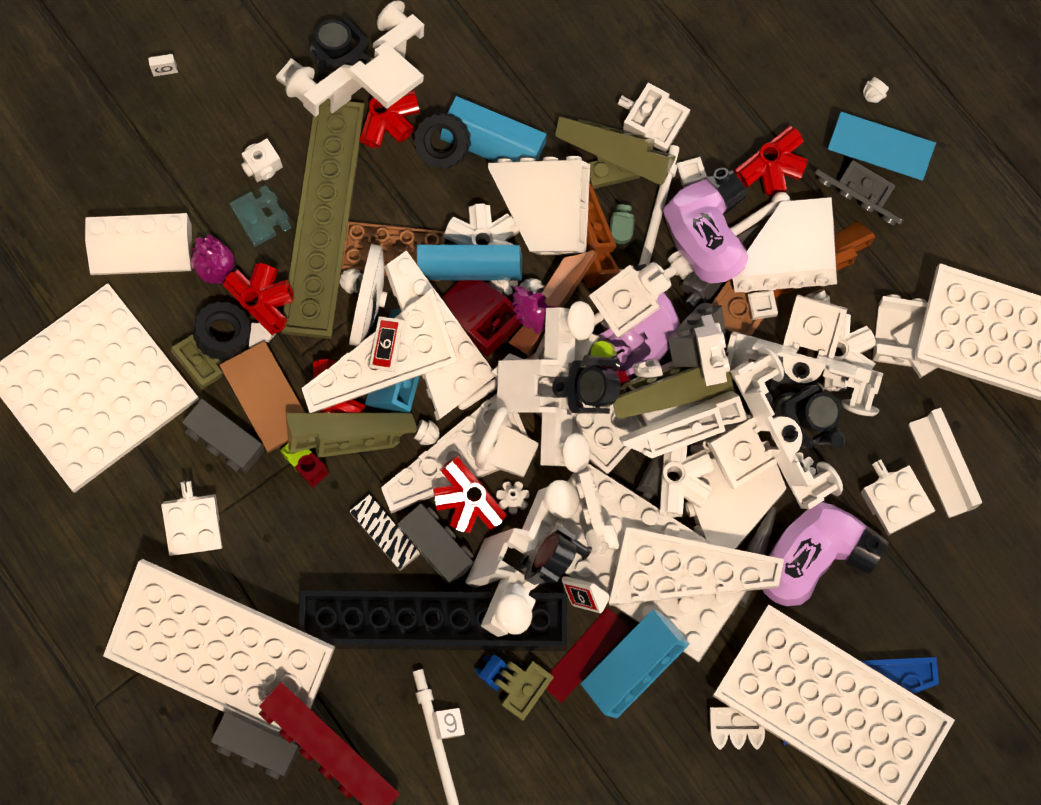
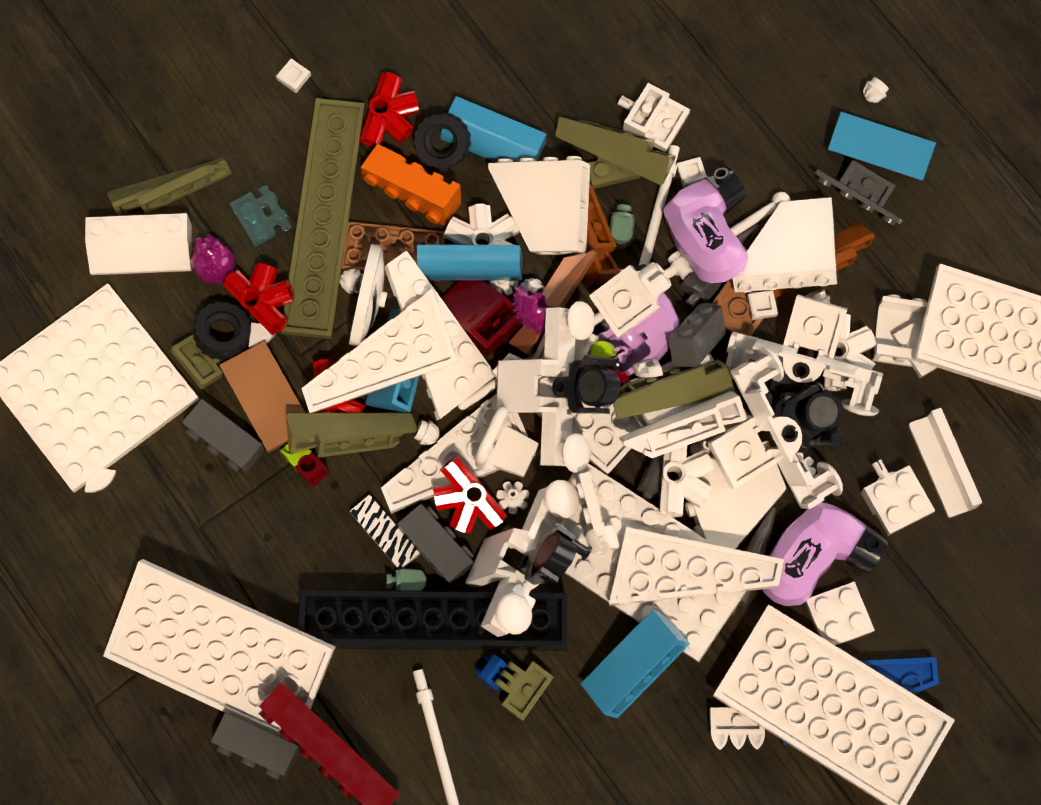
white tile [148,54,178,76] -> none
white plate [161,481,222,556] -> none
white brick [241,139,283,182] -> none
white piece [285,0,424,117] -> none
slope [369,317,405,373] -> none
white tile [432,708,465,740] -> none
dark red sticker [546,608,629,703] -> none
slope [562,576,610,613] -> none
white plate [694,314,730,386] -> none
red piece [734,126,808,196] -> none
none -> white tile [85,469,116,493]
none -> olive wedge [107,158,232,216]
none -> orange wedge [361,144,461,226]
none -> sand green arm [385,569,426,592]
none -> white plate [805,582,875,646]

